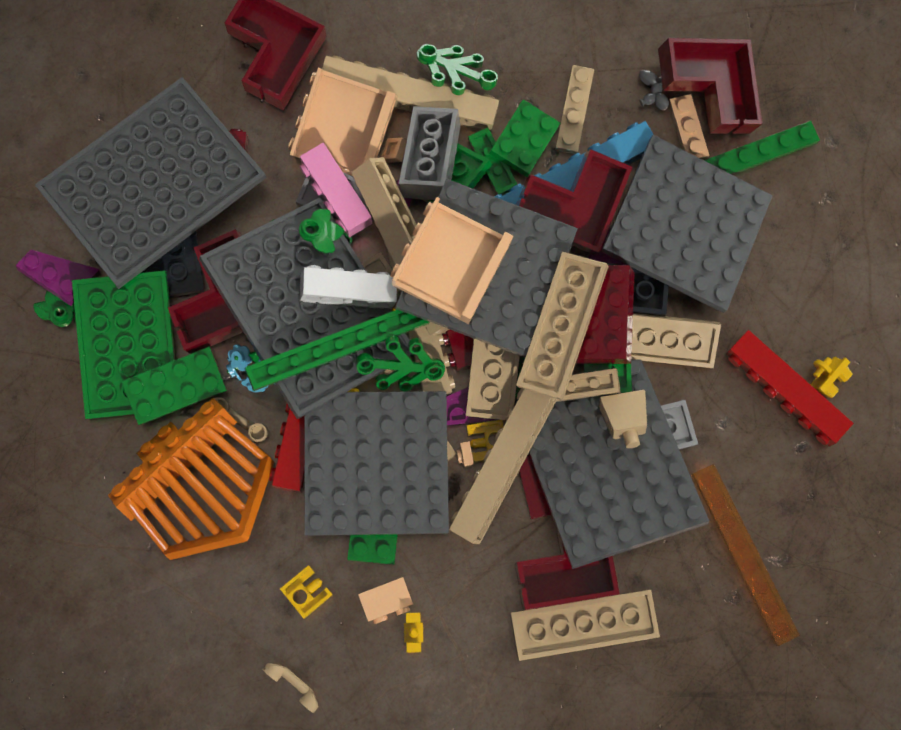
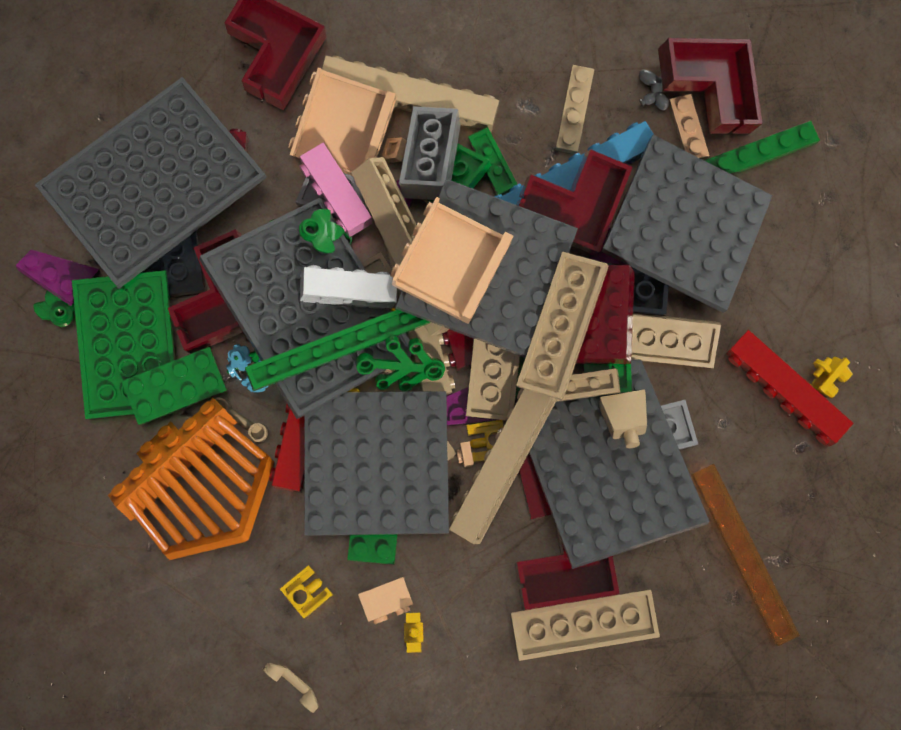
green plant [417,44,498,95] -> none
green plate [489,100,561,177] -> none

